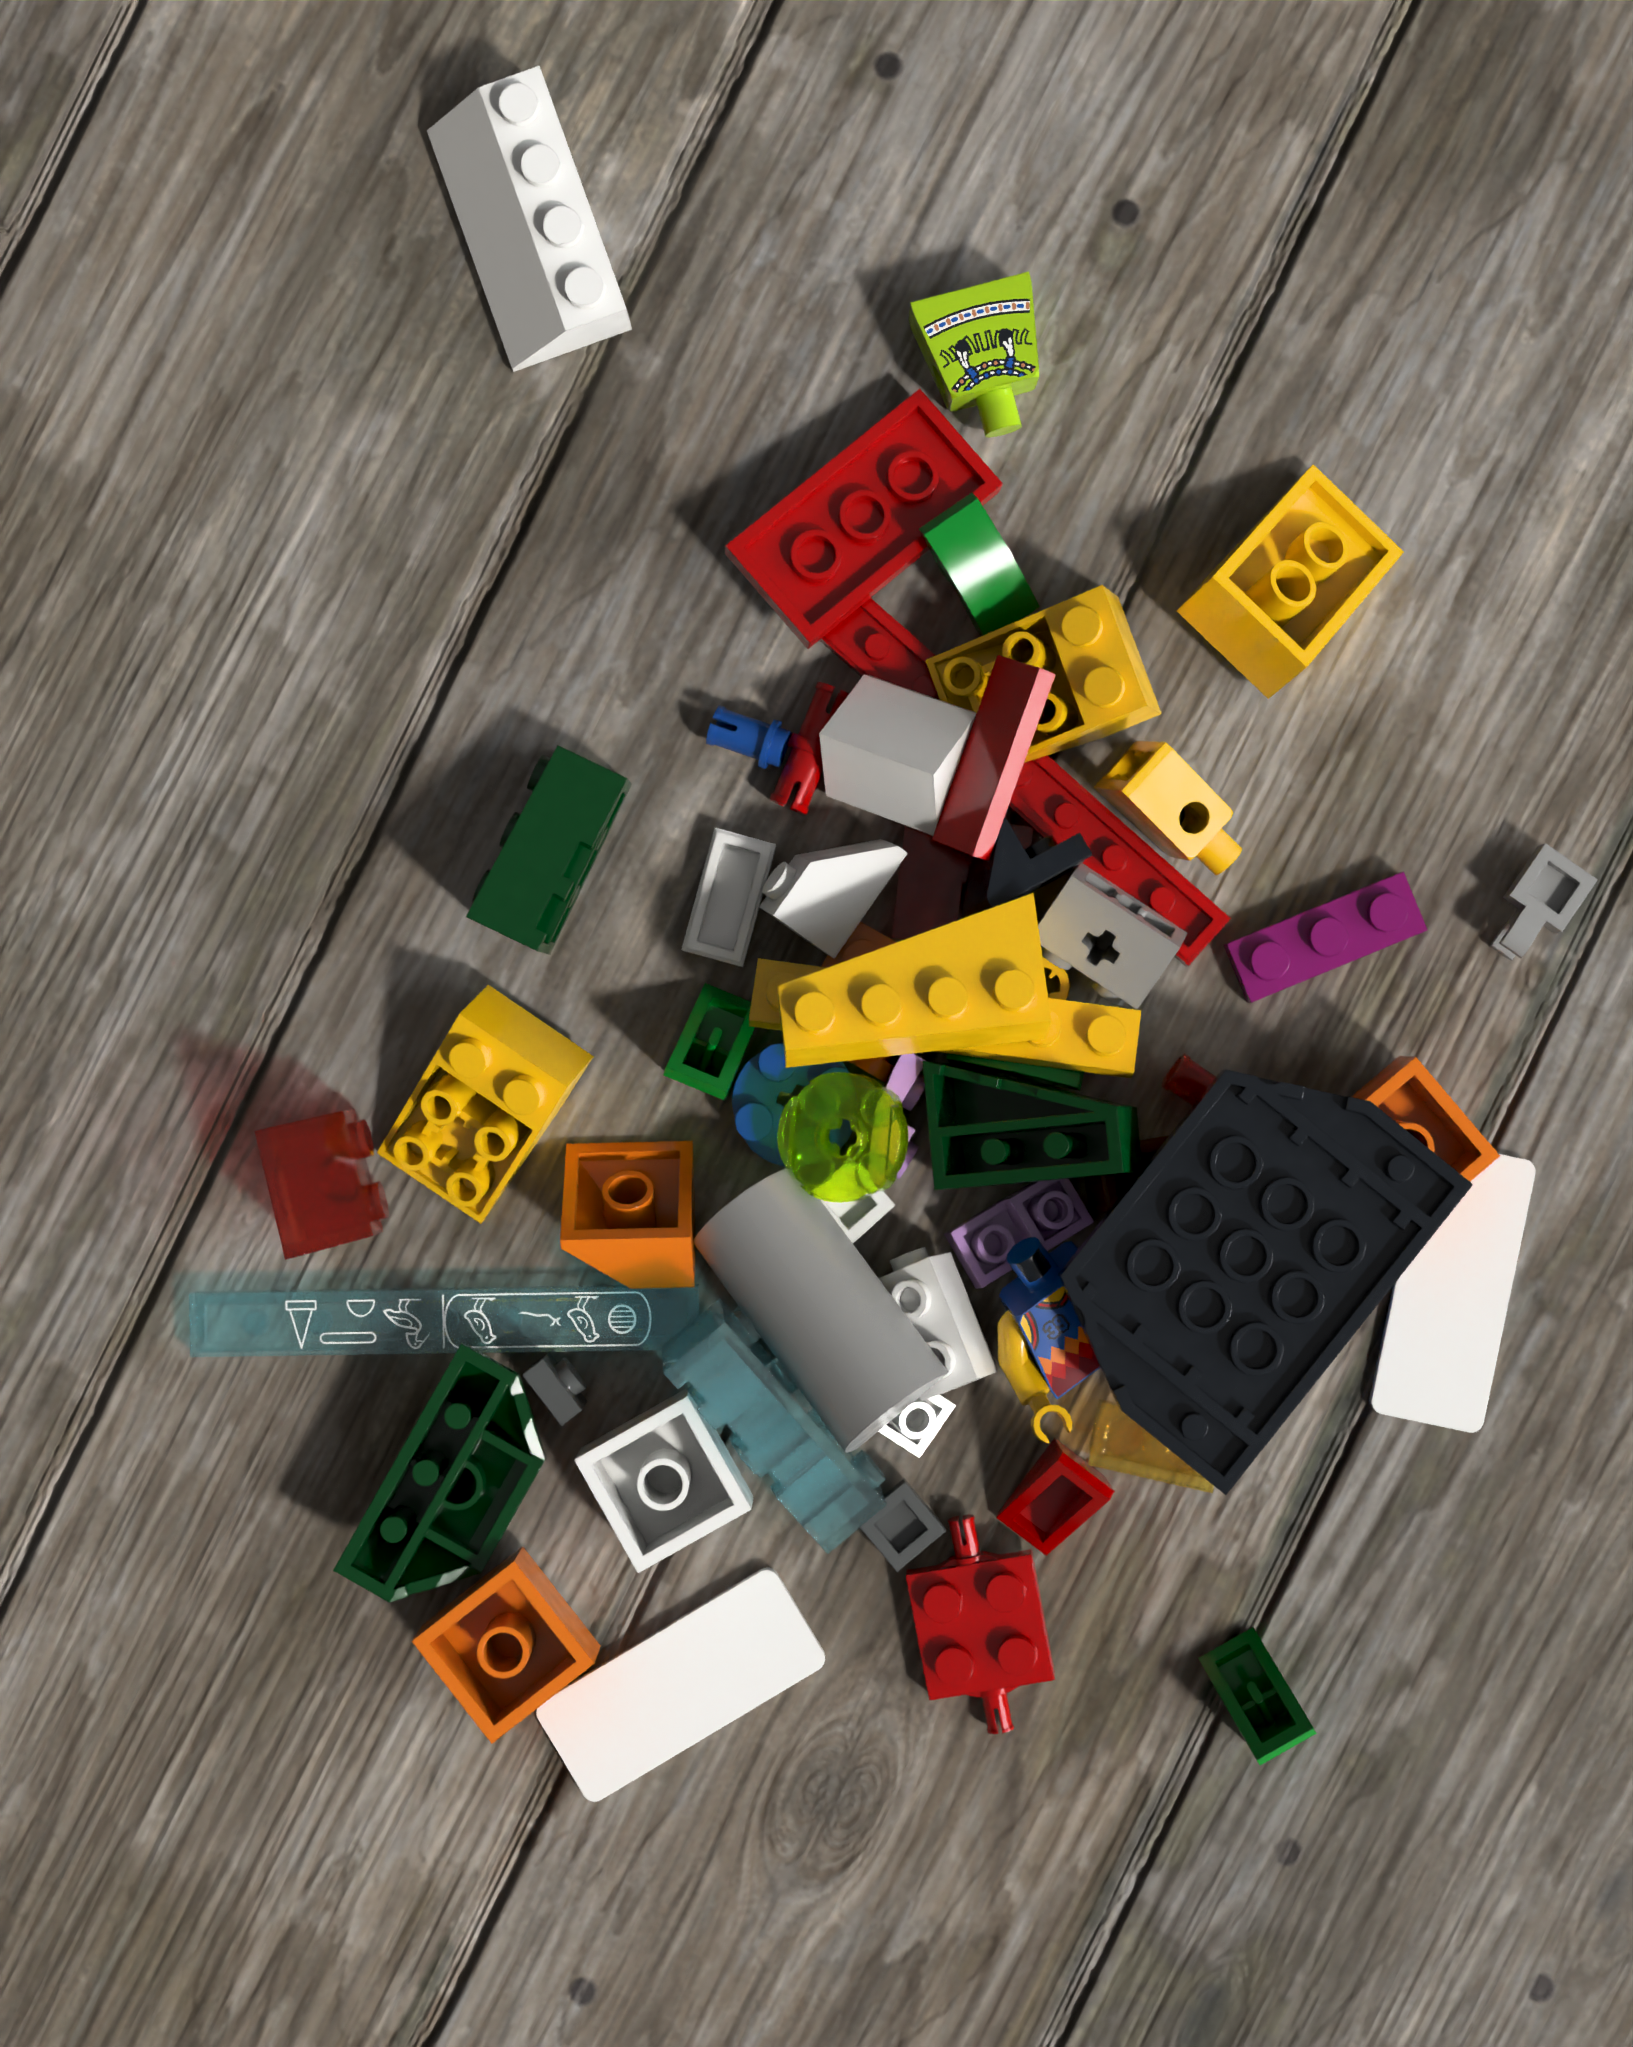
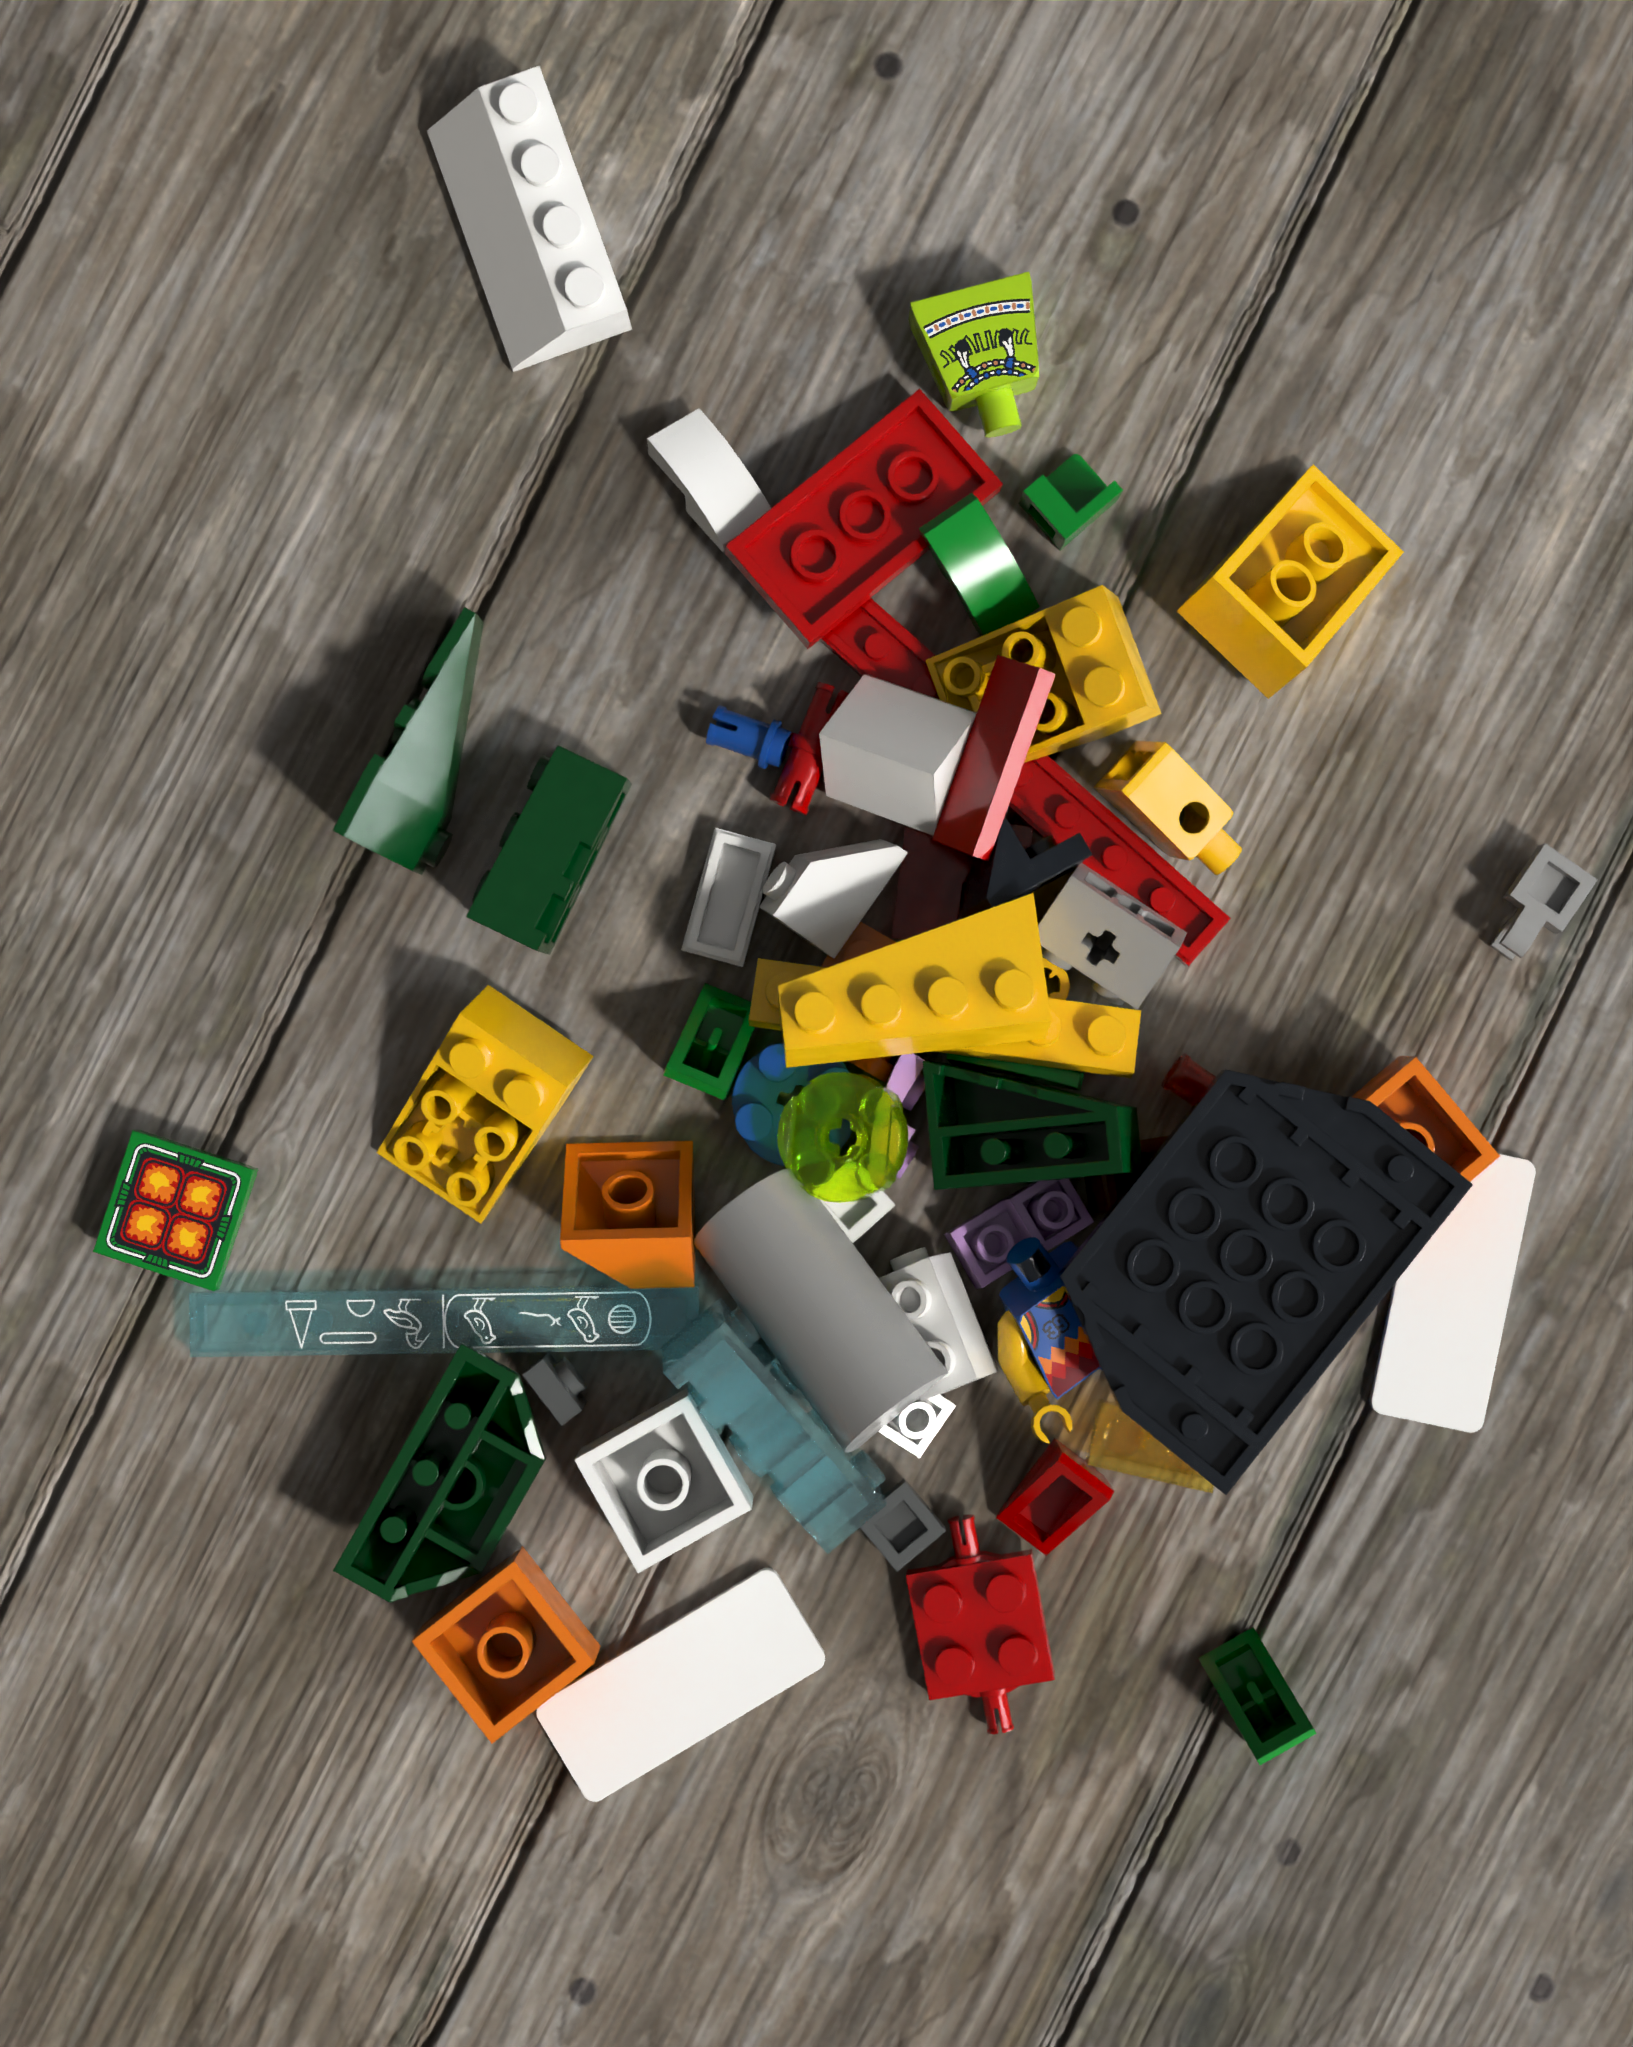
clear red slope [254,1109,389,1260] -> none
magenta plate [1223,871,1427,1003] -> none
none -> tile [93,1129,258,1291]
none -> wedge [332,607,484,875]
none -> white slope [647,408,771,553]
none -> green panel [1018,454,1123,551]

